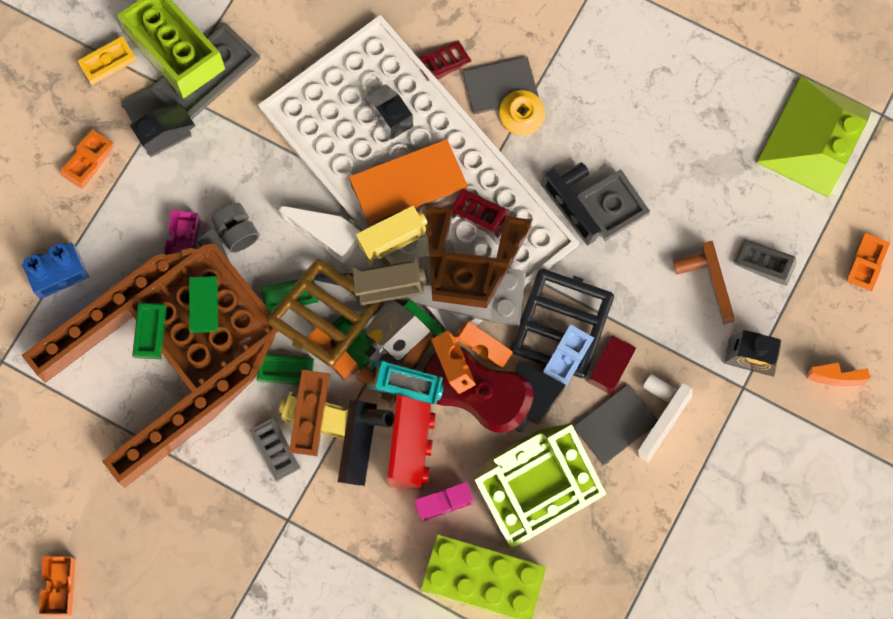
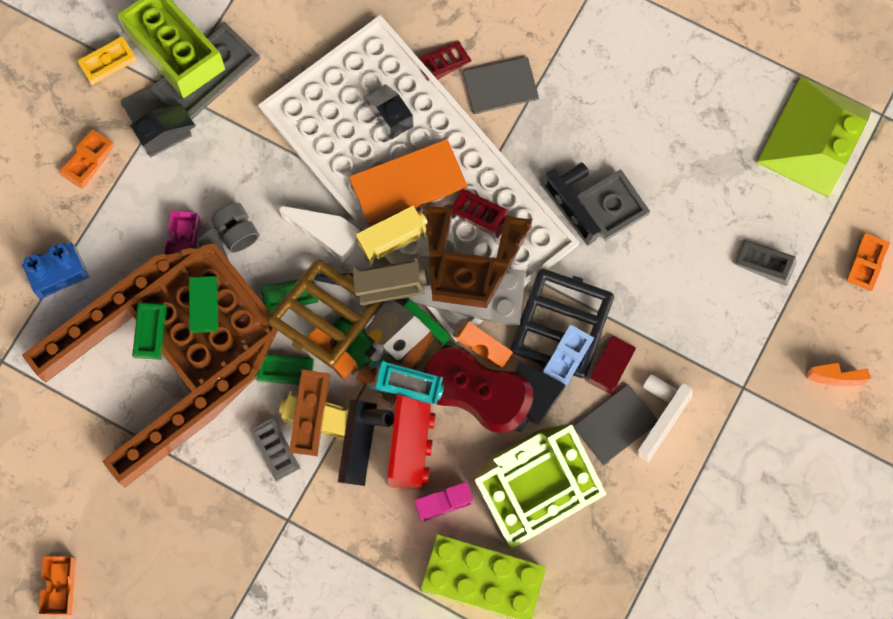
orange piece [431,330,476,394] -> none
yellow piece [499,90,545,135] -> none
dark orange piece [673,240,734,325] -> none
black torso [724,330,782,377] -> none

